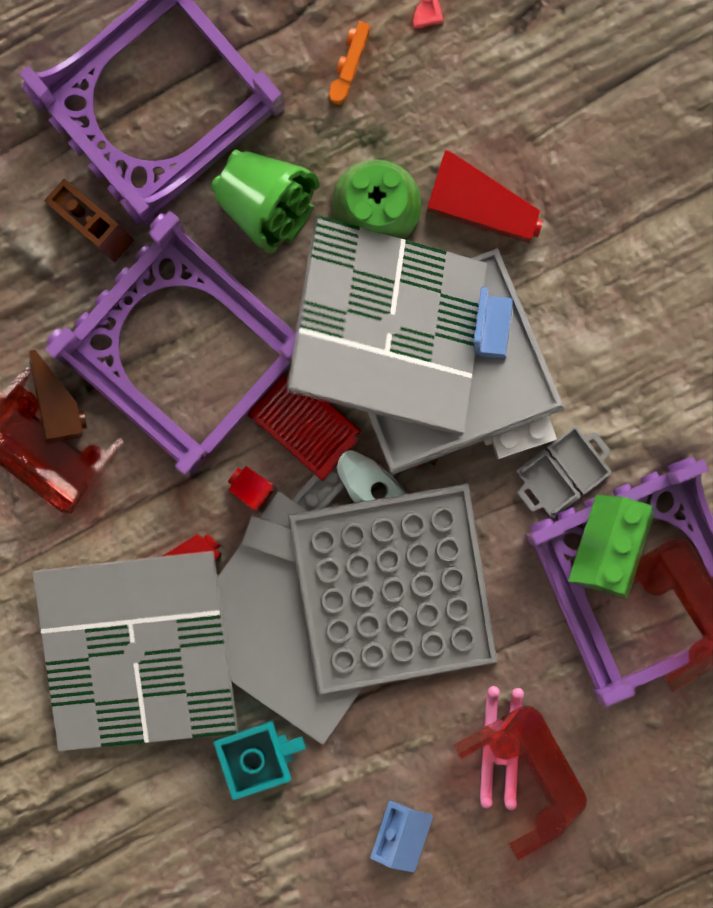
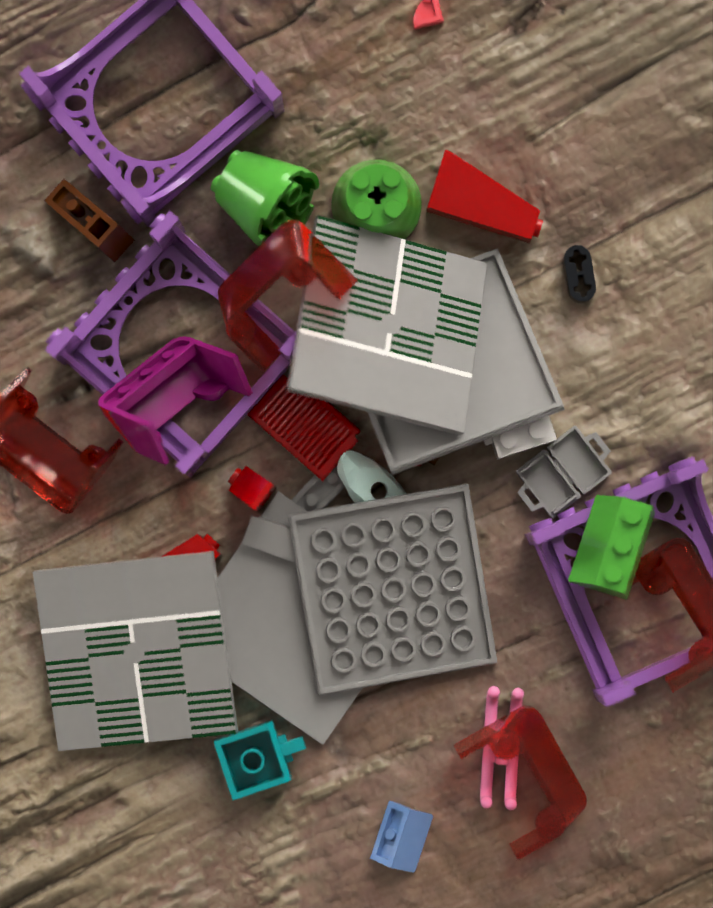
reddish brown slope [29,350,87,444] -> none
orange hinge [328,21,370,107] -> none
medium blue panel [474,287,513,359] -> none
none -> magenta windscreen [98,336,253,465]
none -> clear red windscreen [218,219,358,372]
none -> black beam [563,245,596,303]

